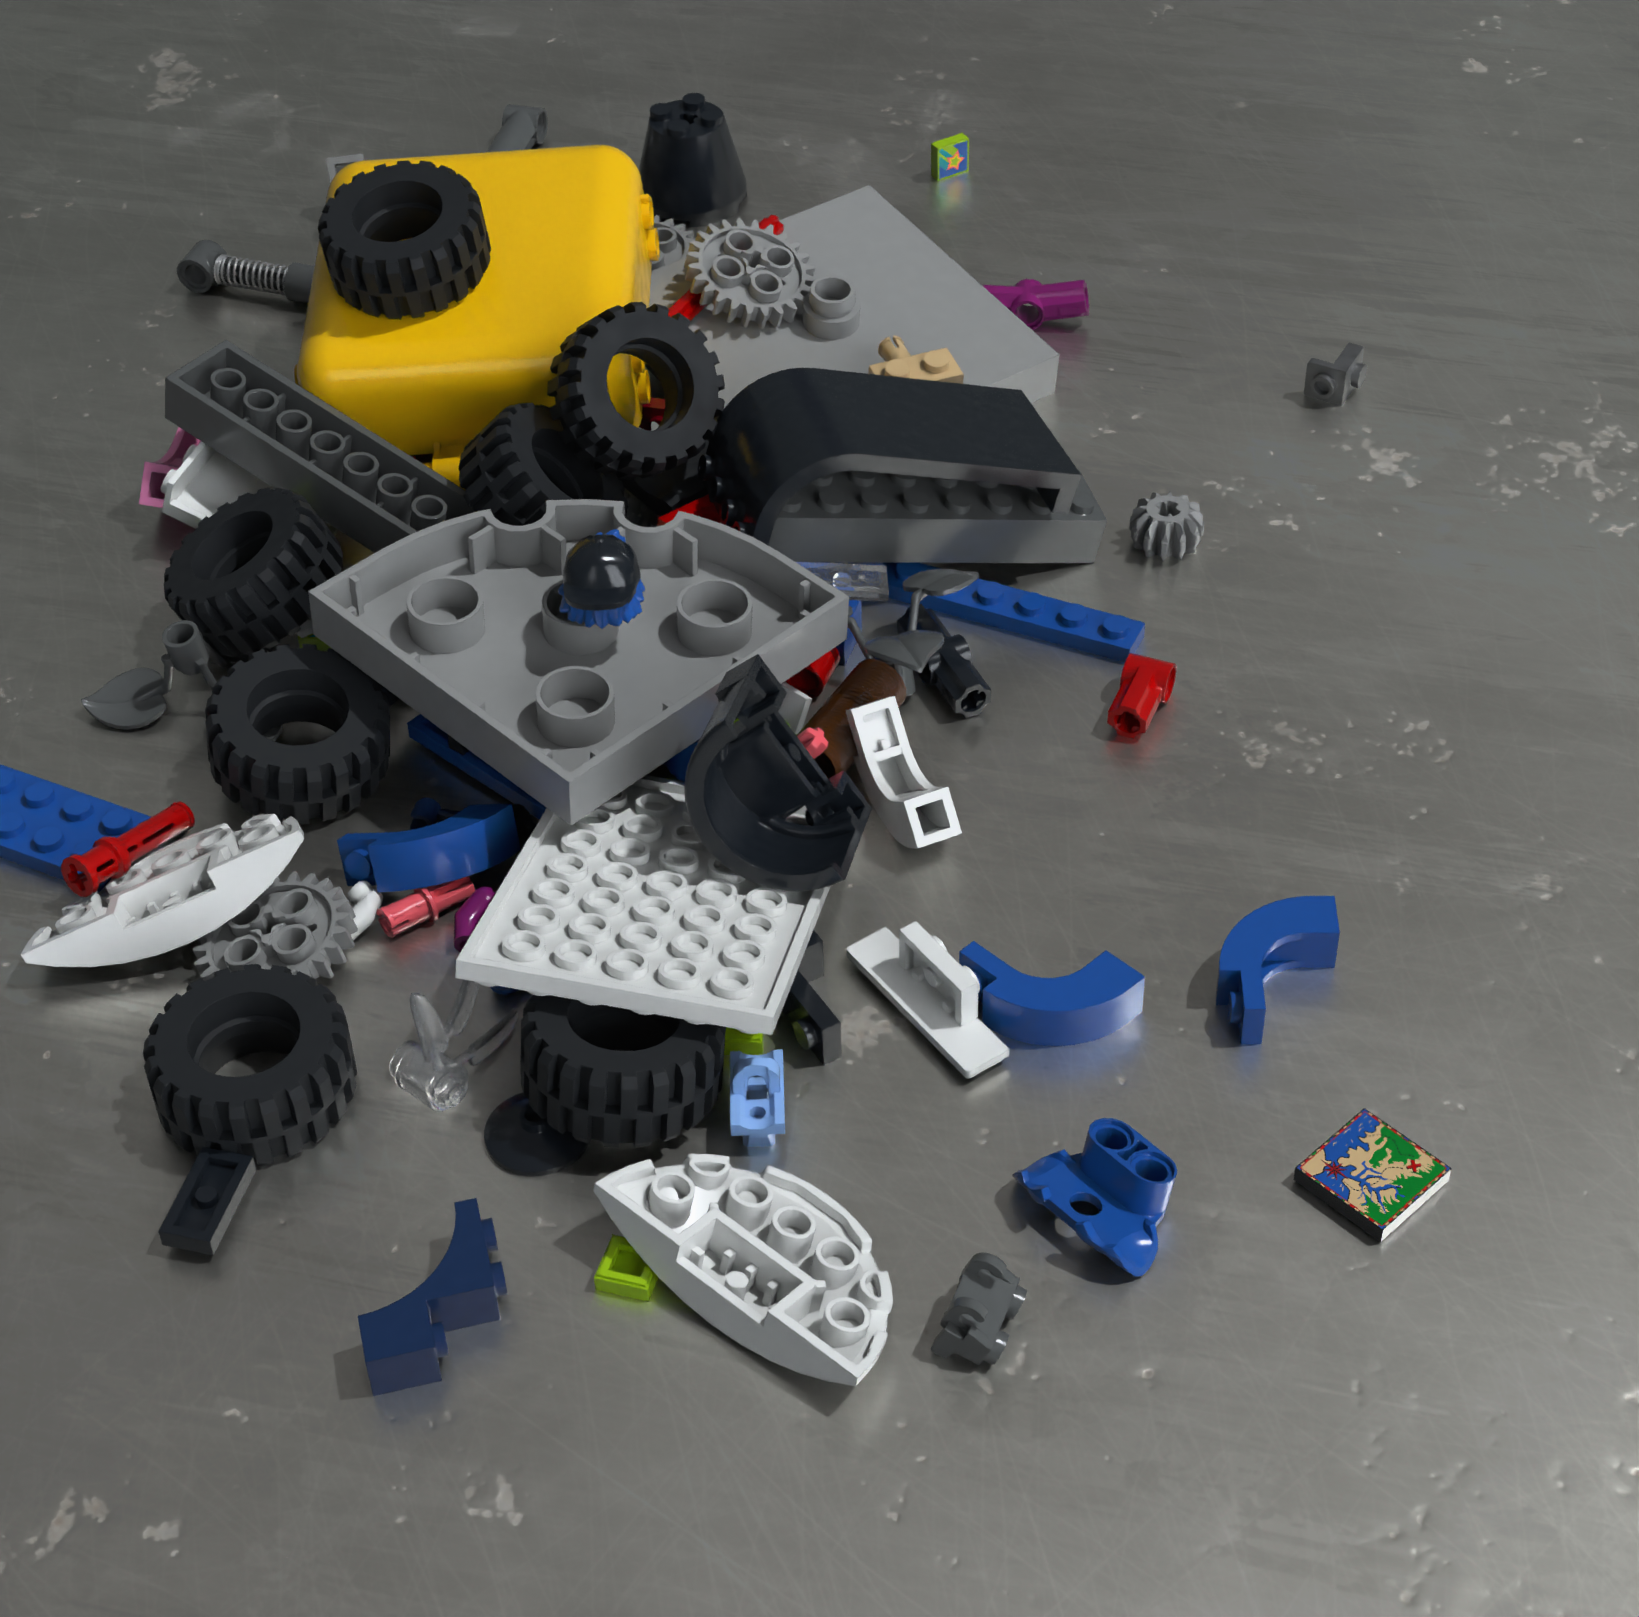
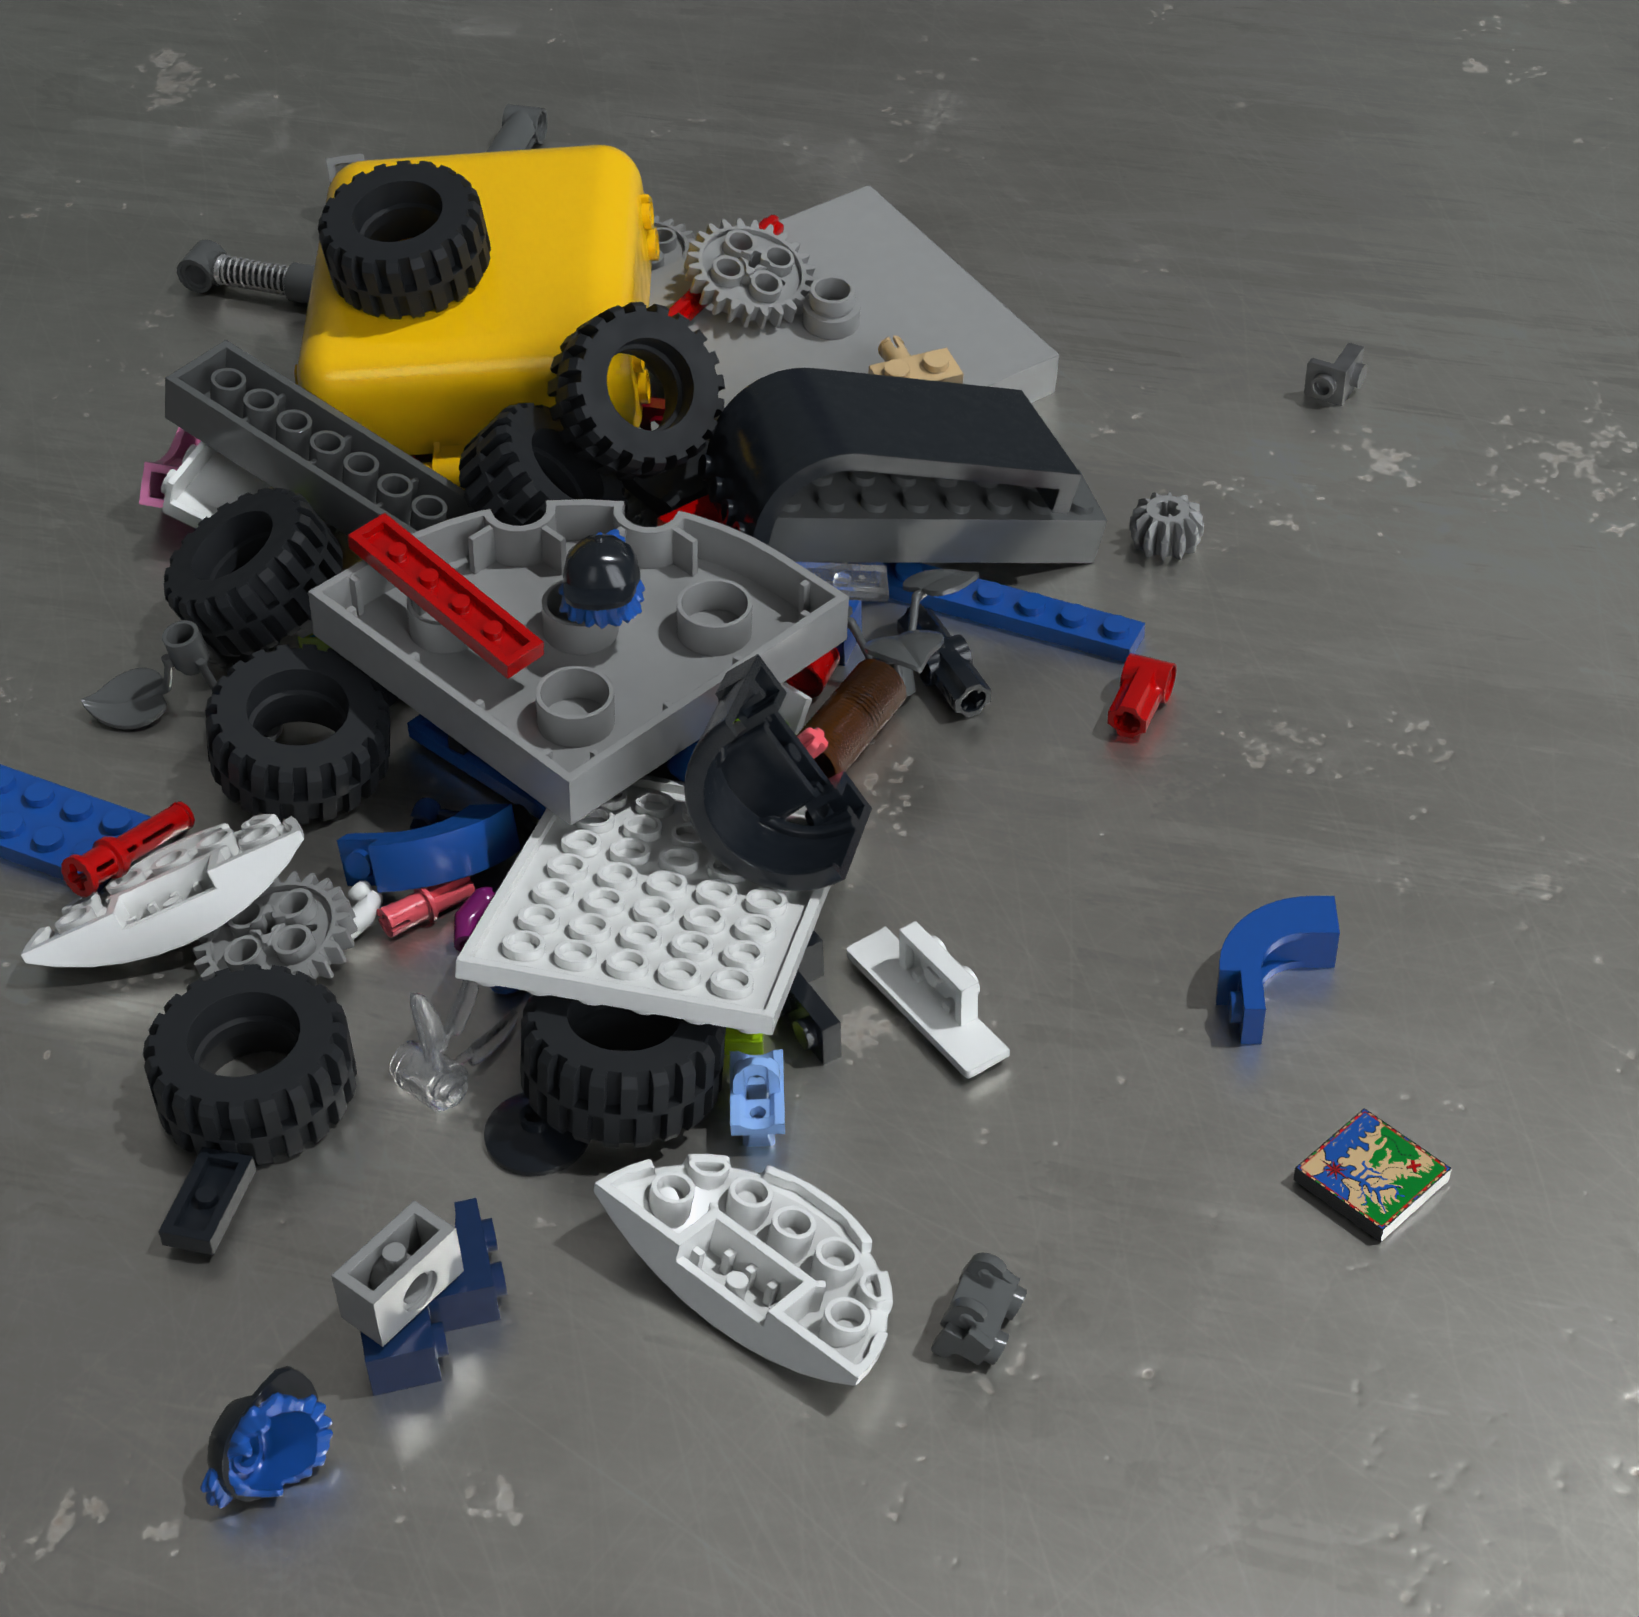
lime tile [594,1234,658,1302] -> none
black cone [639,93,747,227] -> none
white arch [845,696,962,849] -> none
tile [931,133,969,181] -> none
blue arch [959,941,1145,1046] -> none
magenta piece [982,279,1089,330] -> none
blue piece [1012,1118,1177,1276] -> none
none -> blue hair [200,1366,333,1509]
none -> light grey brick [331,1200,464,1347]
none -> red plate [348,512,544,679]

